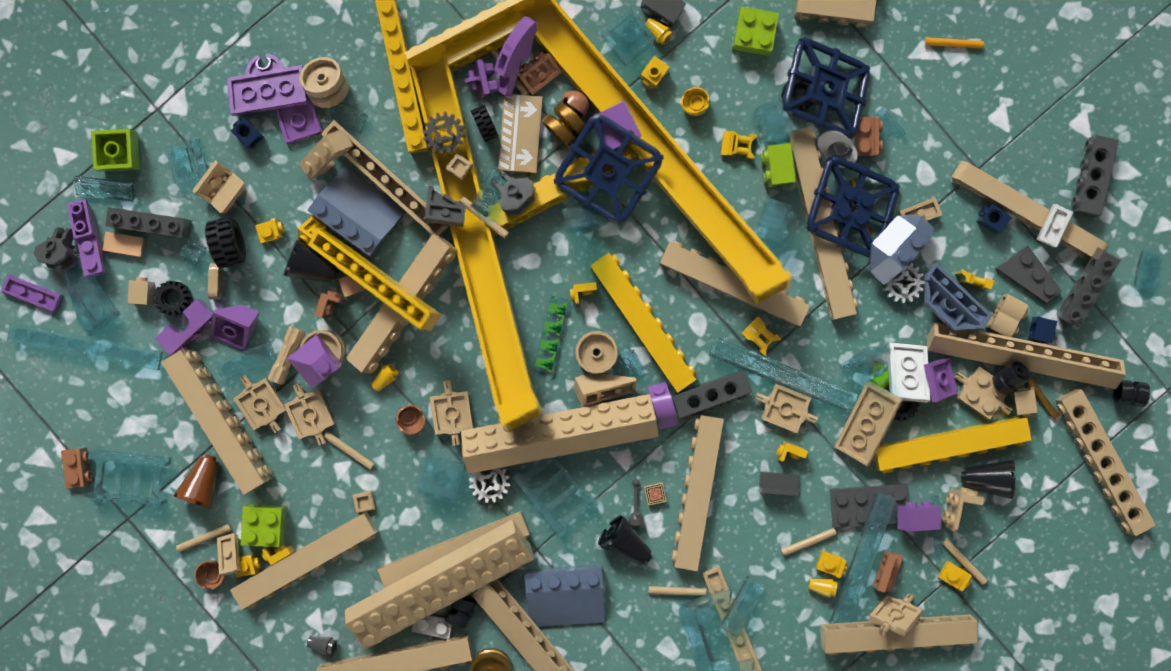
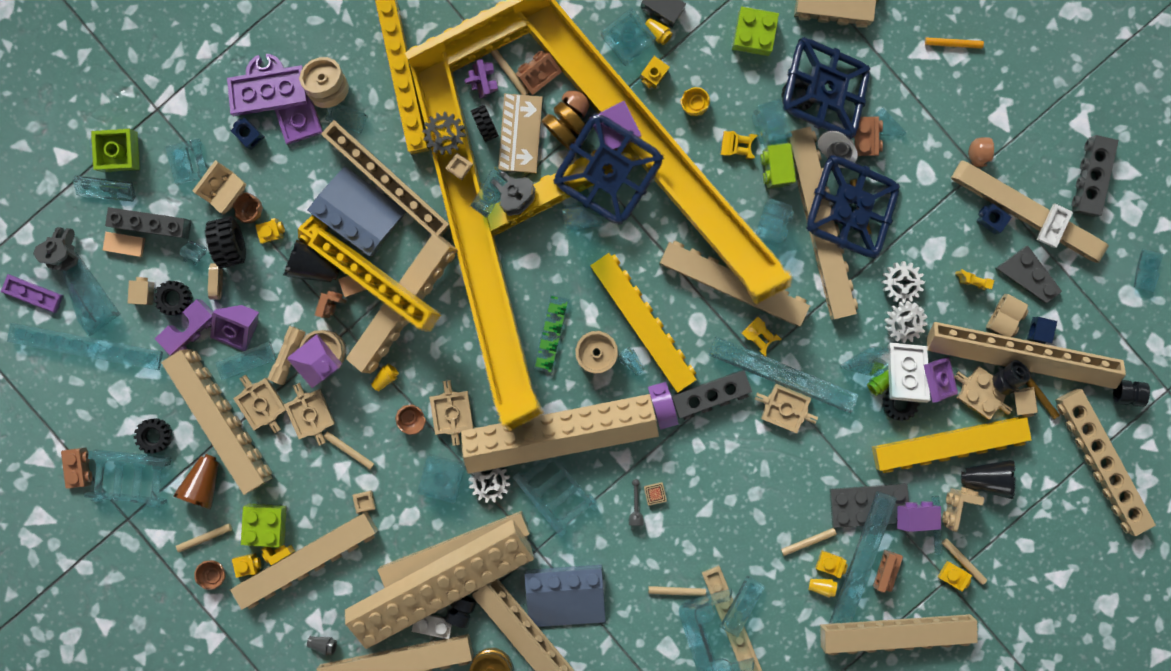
medium lavender slope [67,199,106,279] -> none
tan plate [217,533,240,576] -> none
tan arch [299,129,353,180] -> none
dark grey wing [424,186,466,227] -> none
tan bar [460,197,509,239] -> none
medium lavender slope [494,16,538,97] -> none
yellow bracket [570,282,597,304] -> none
tan slope [574,373,637,407] -> none
black cone [598,515,652,566] -> none
tan brick [671,414,724,571] -> none
dark grey panel [759,471,800,496] -> none
yellow bracket [776,441,808,462] -> none
tan tile [834,381,903,467] -> none
sand blue wedge [869,215,935,285] -> none
tan plate [869,594,923,636] -> none
tan plate [898,197,942,221] -> none
sand blue wedge [925,262,992,331] -> none
dark grey brick [1056,247,1121,328] -> none
none -> black tyre [134,418,173,454]
none -> nougat hair [233,192,263,223]
none -> white gear [884,301,928,343]
none -> nougat hair [968,137,994,167]

